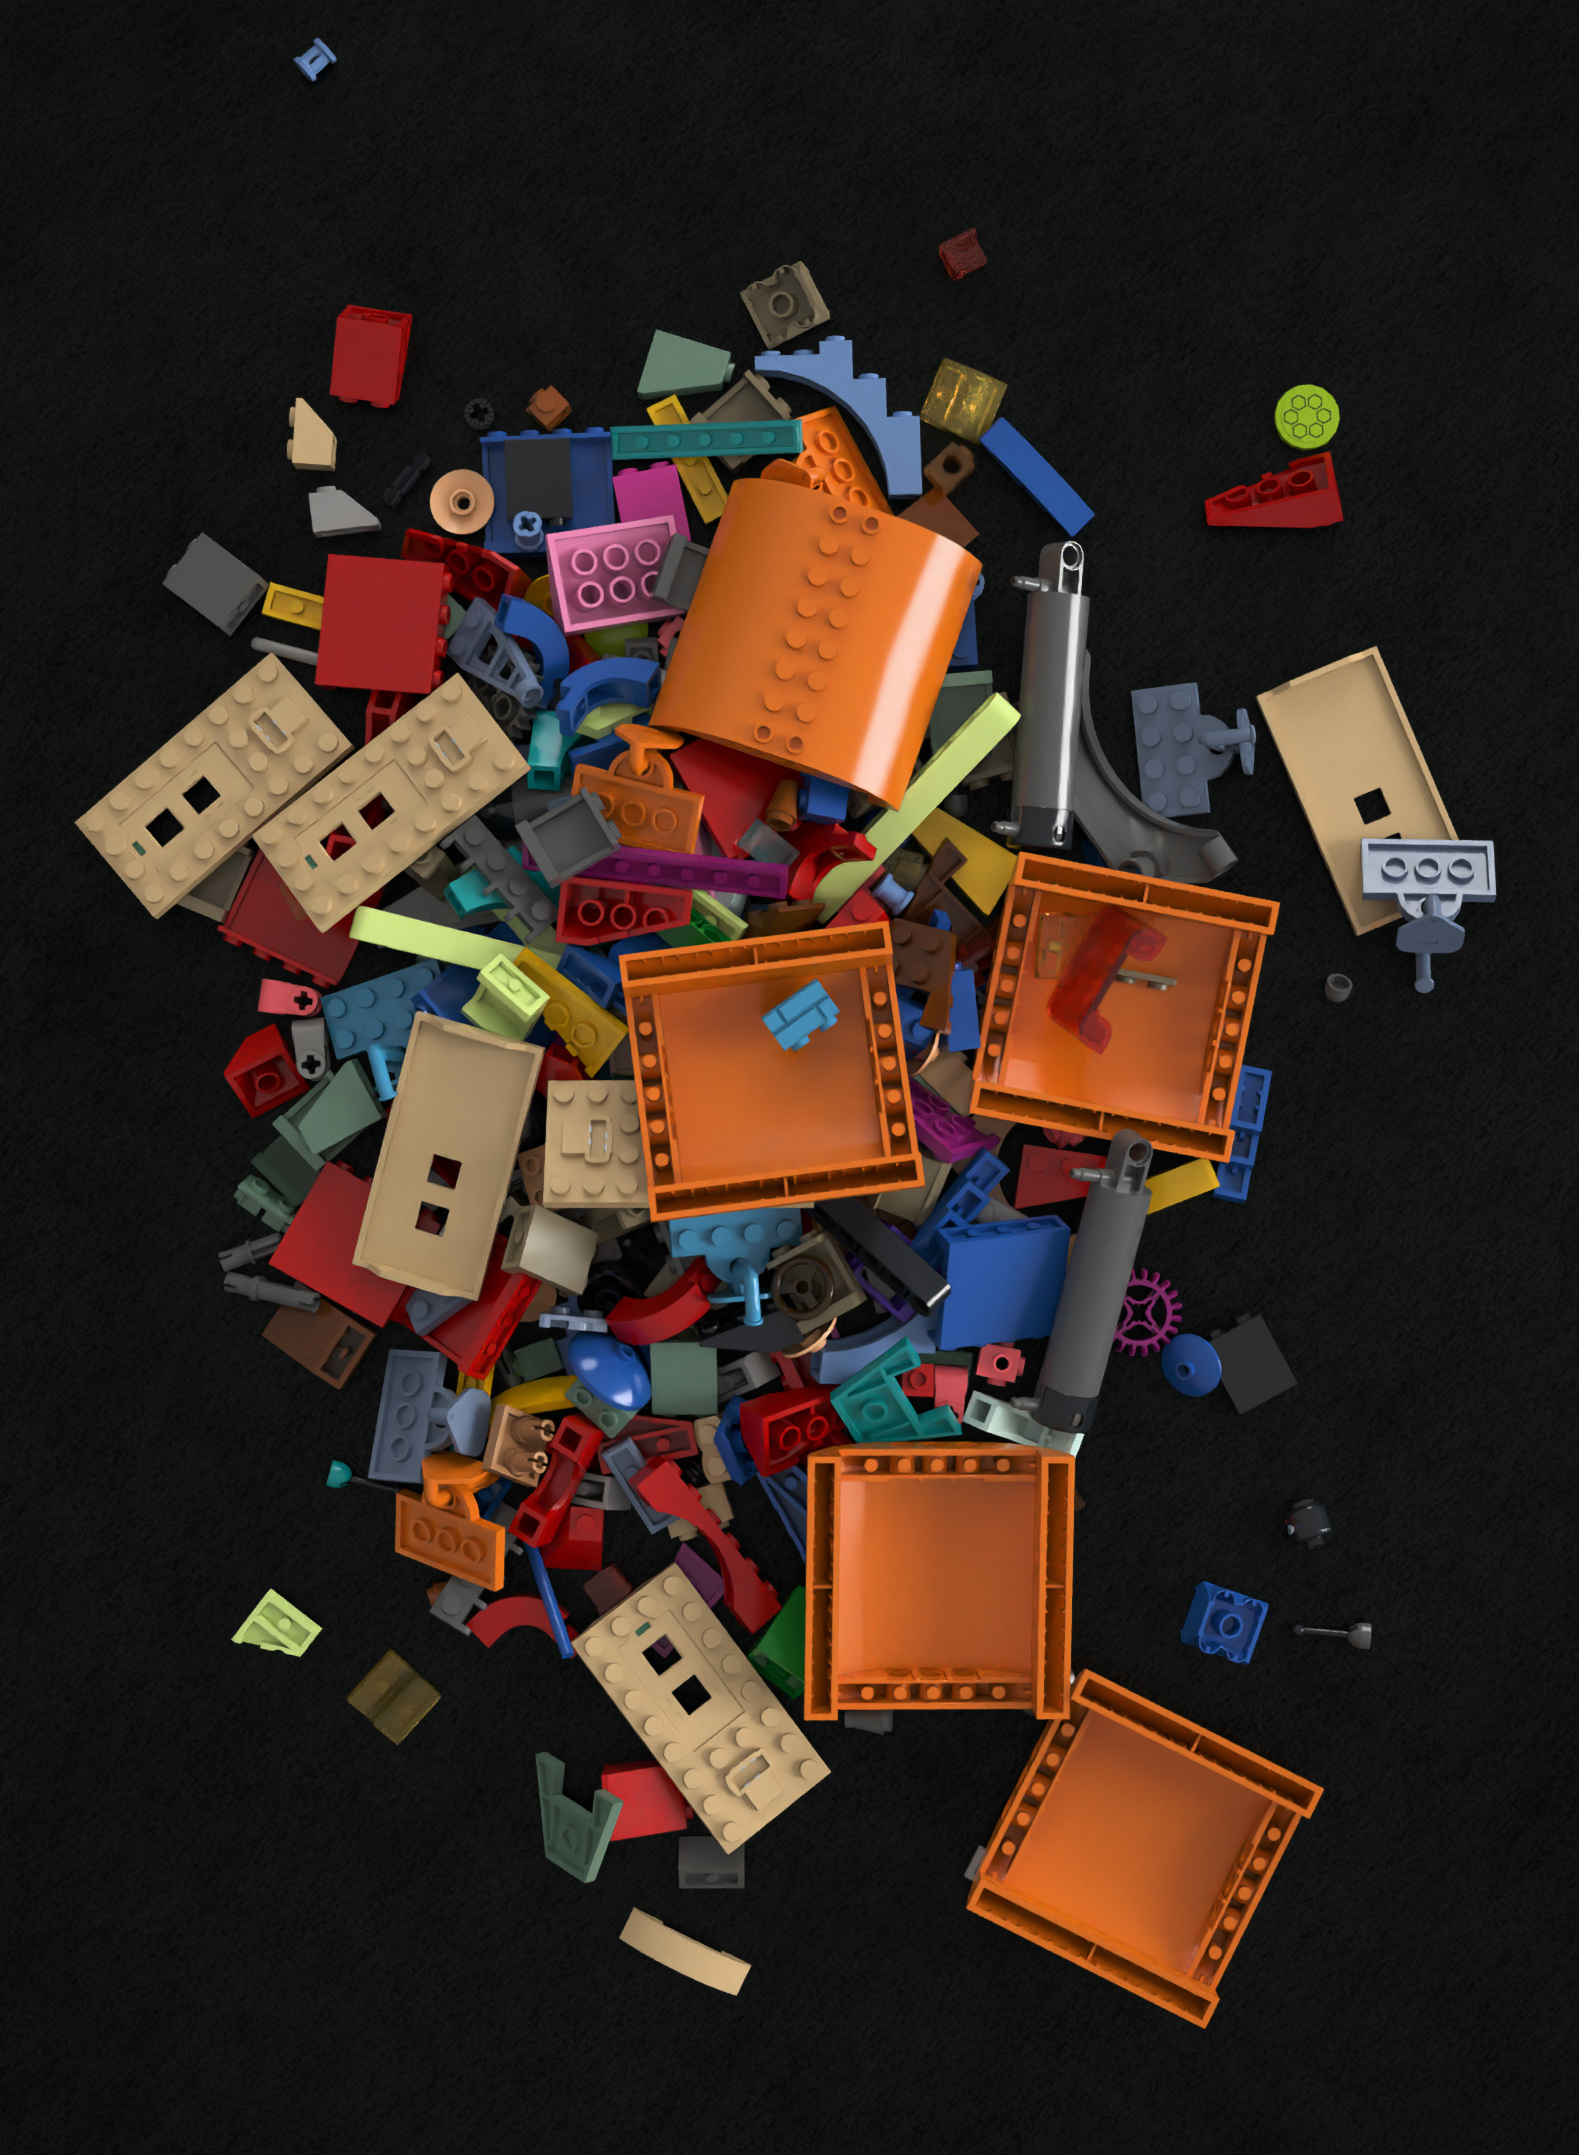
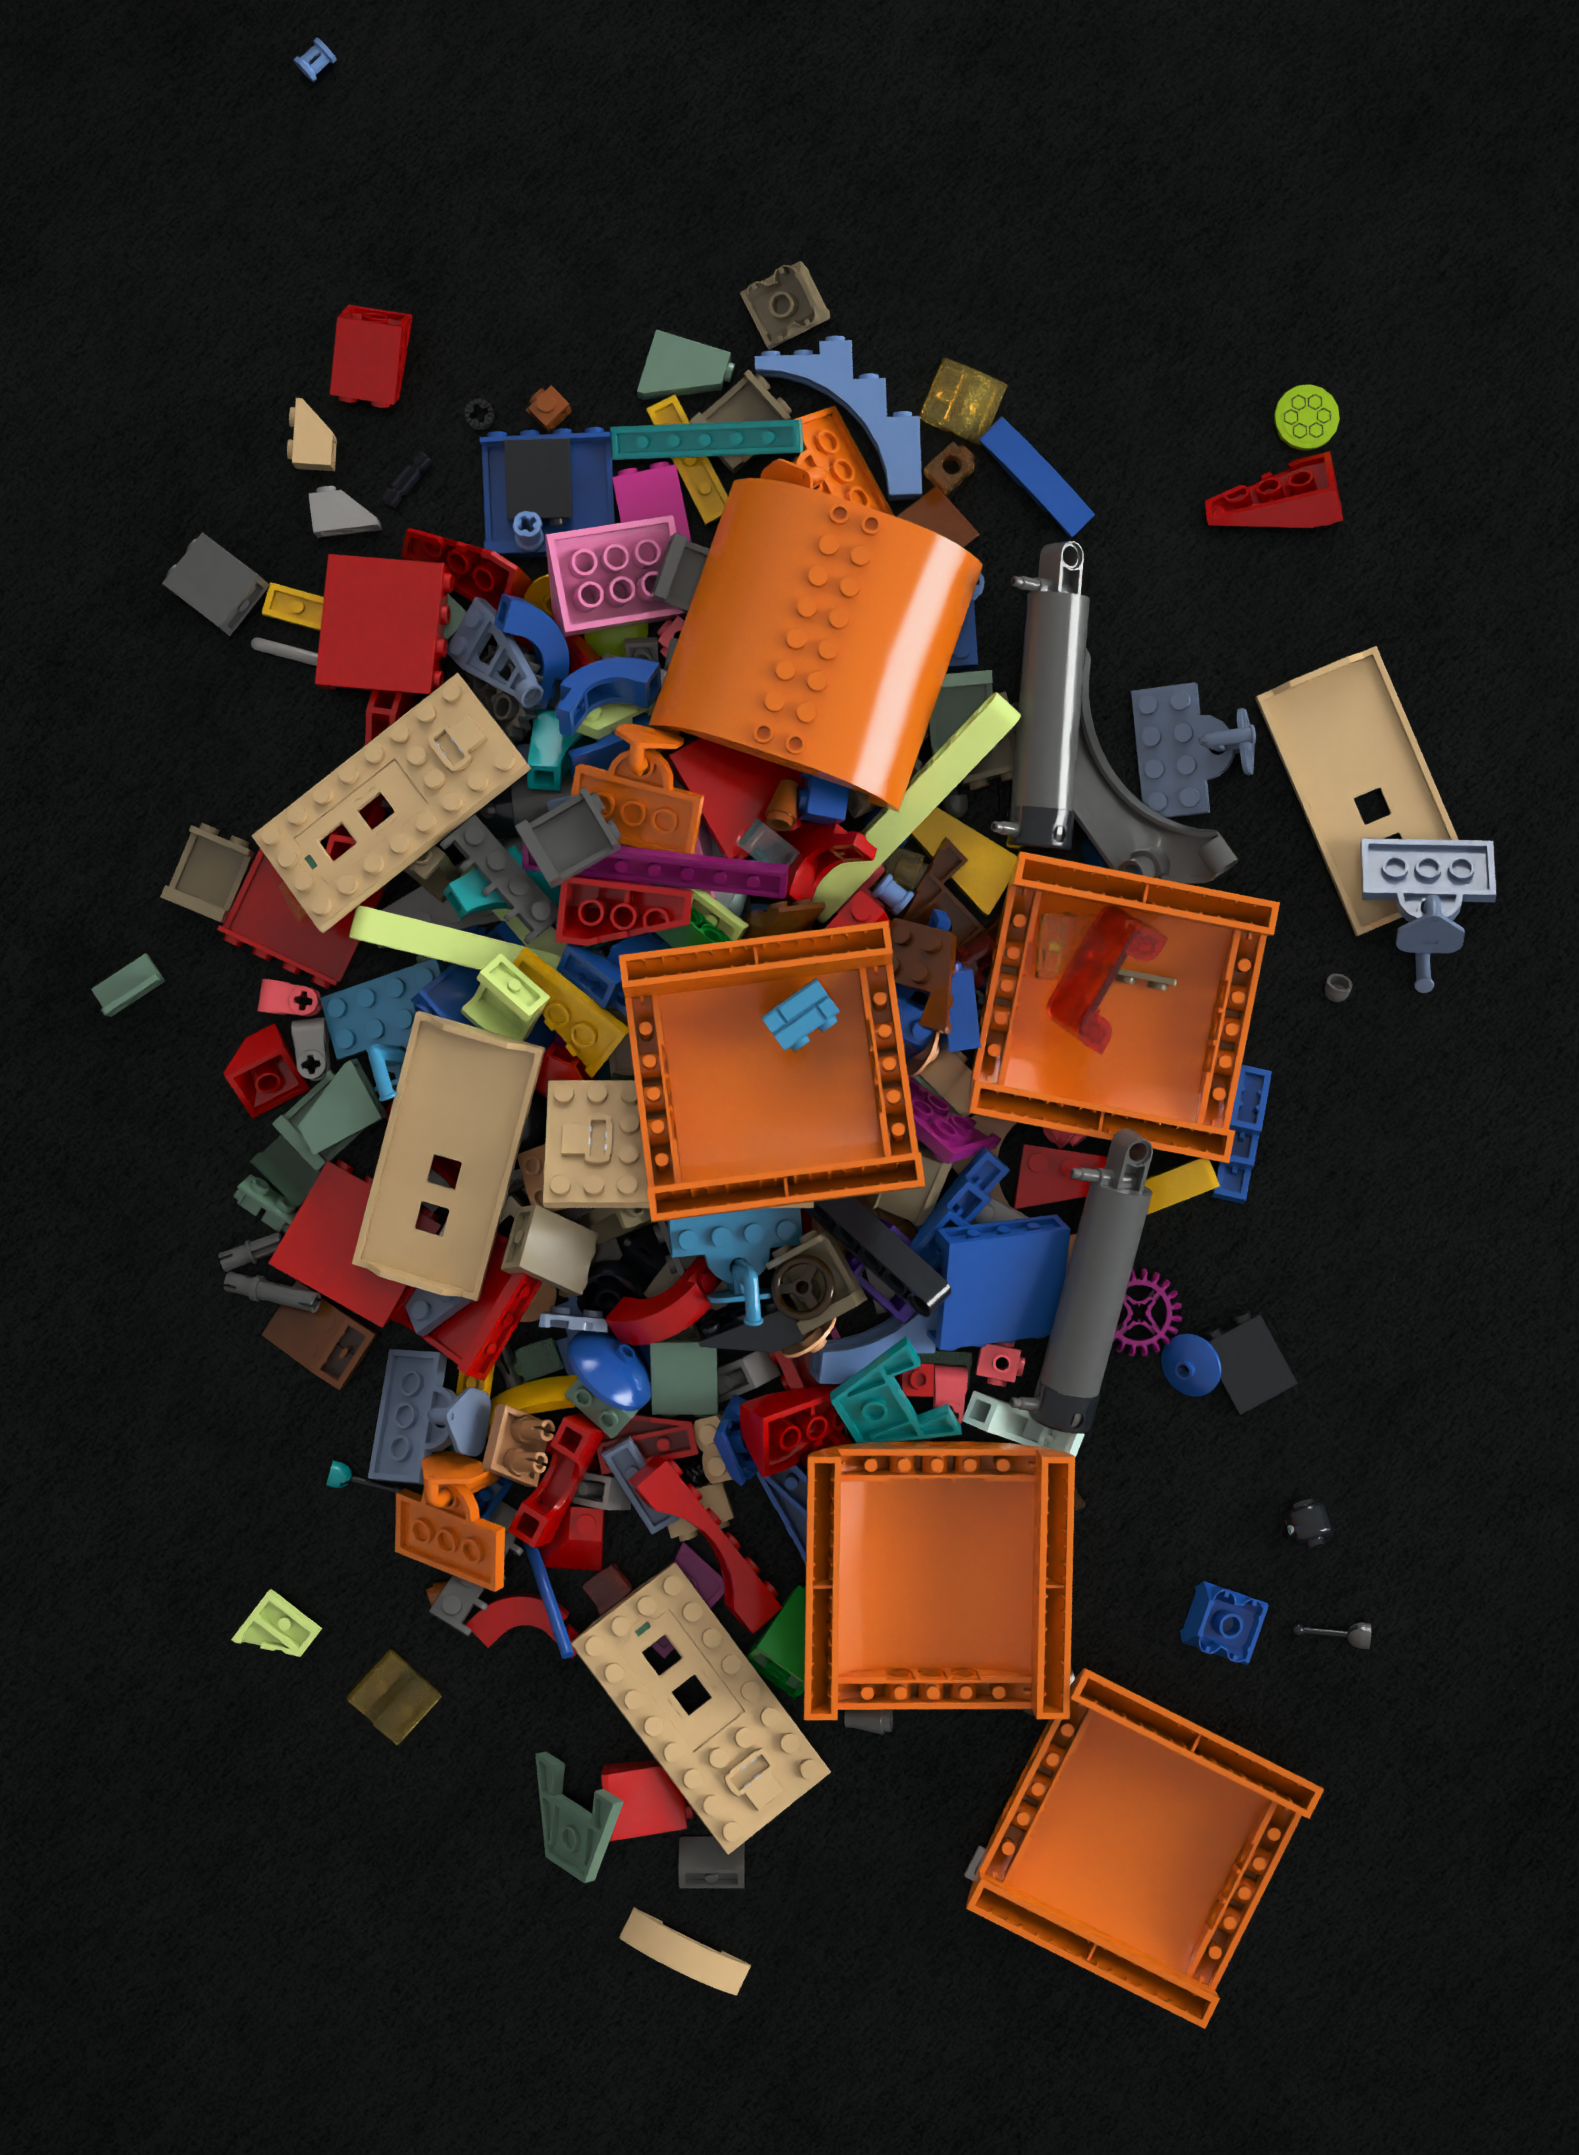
tan piece [75,652,355,920] -> none
light nougat dish [430,469,495,535] -> none
clear red panel [939,228,987,281] -> none
none -> sand green panel [91,953,165,1017]

